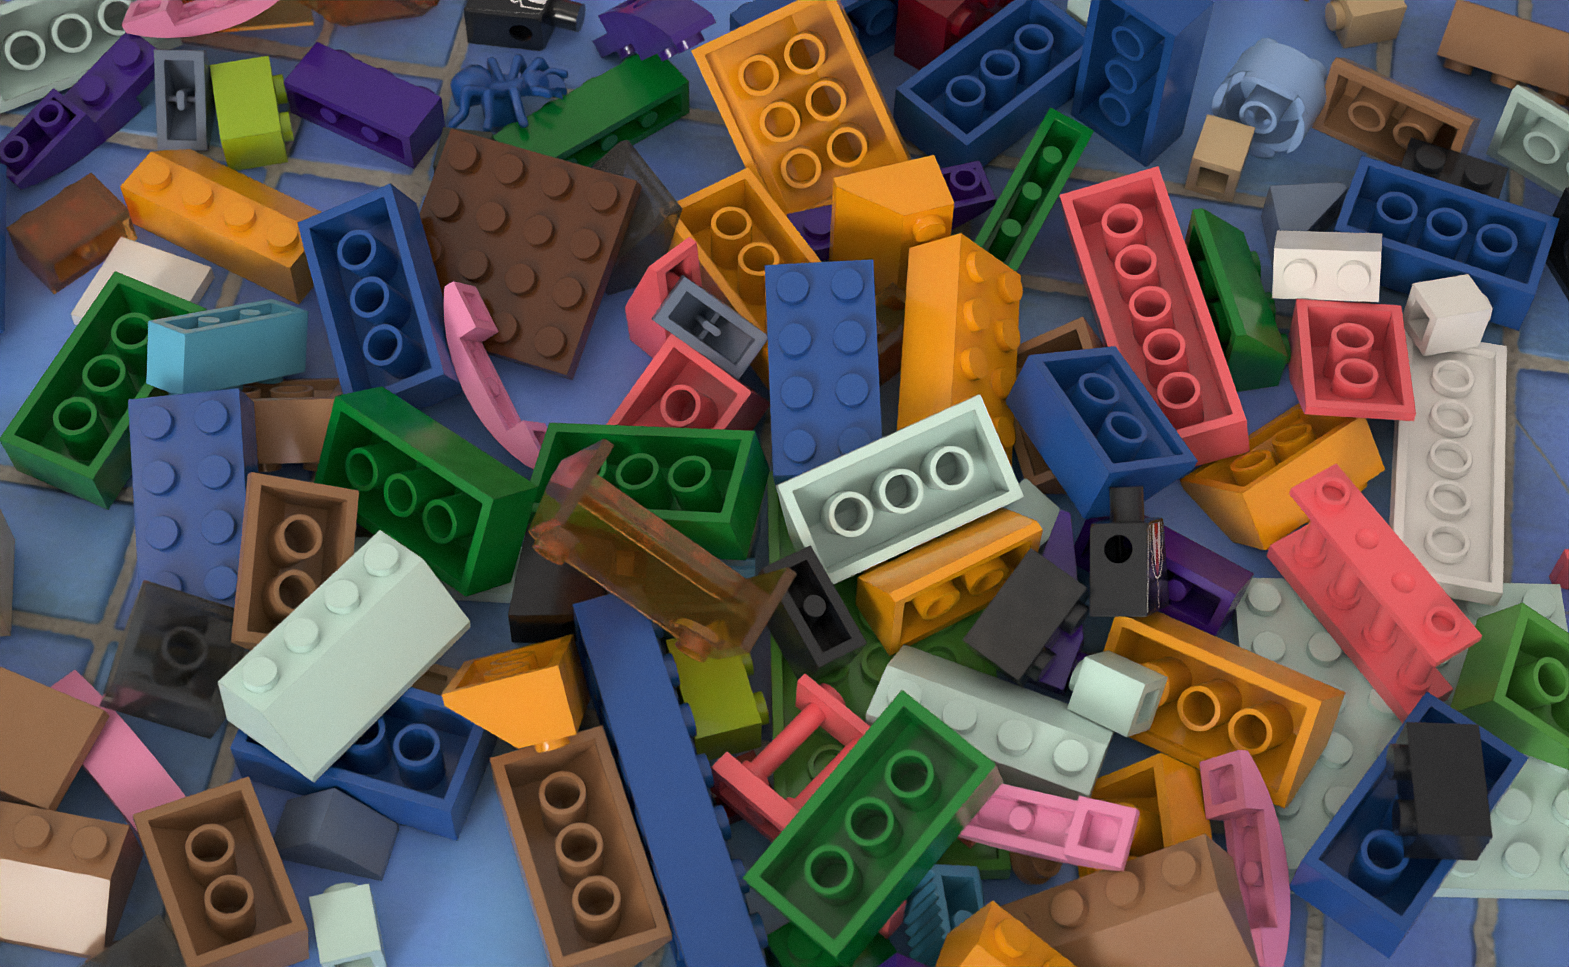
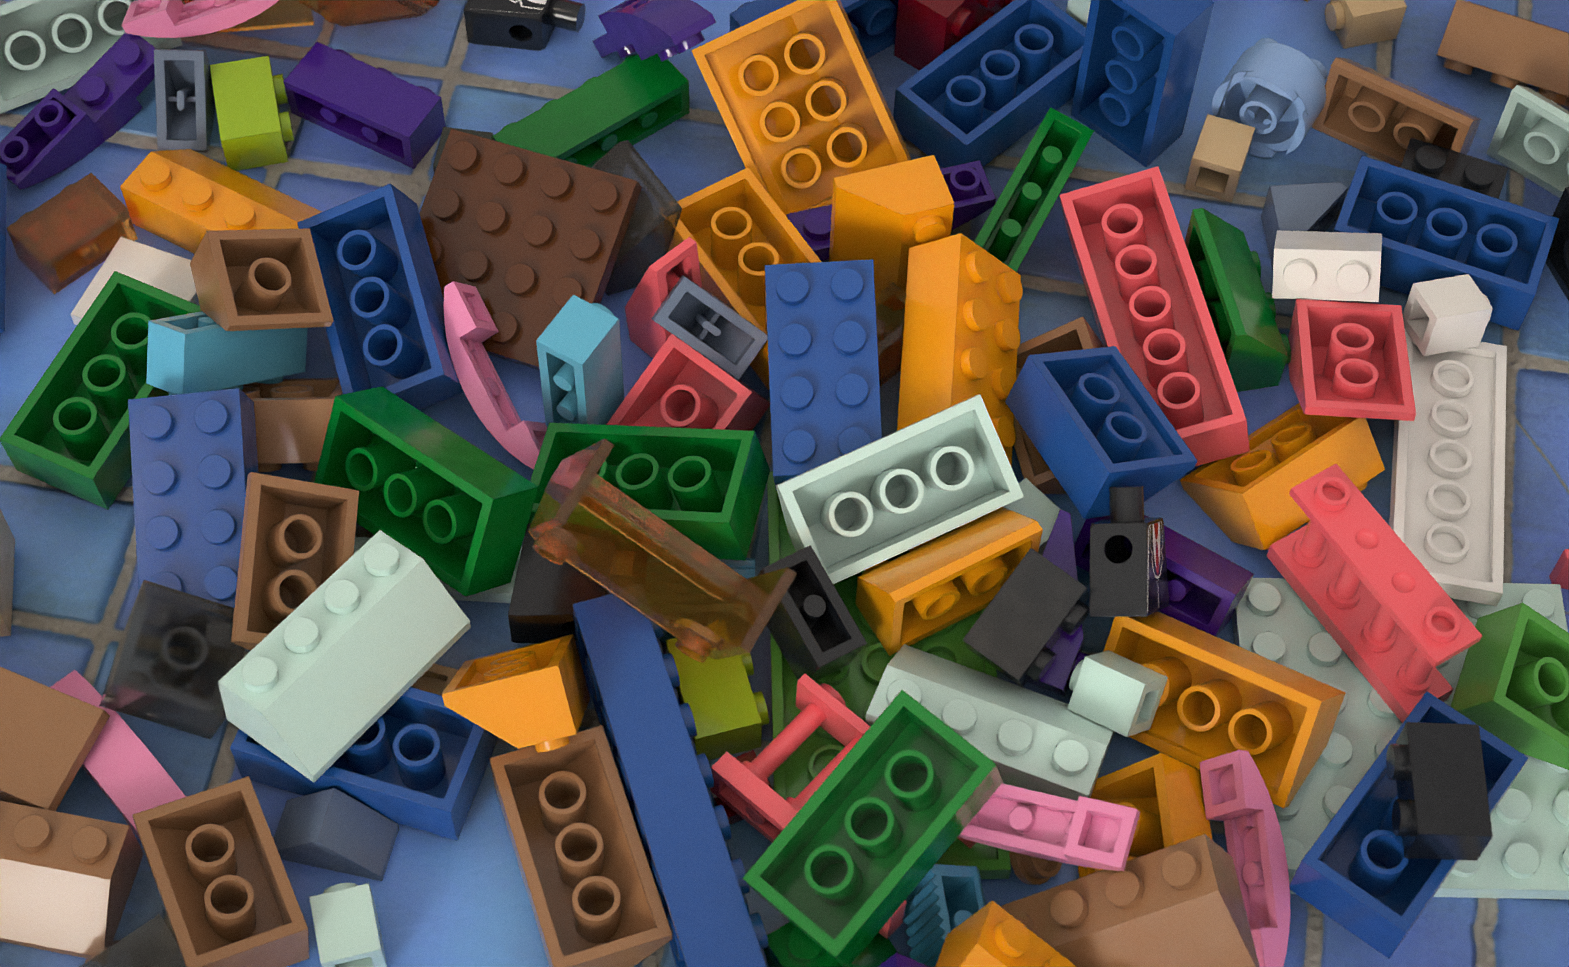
blue animal [448,54,569,132] -> none
none -> medium nougat slope [190,228,334,331]
none -> medium azure brick [536,295,624,428]

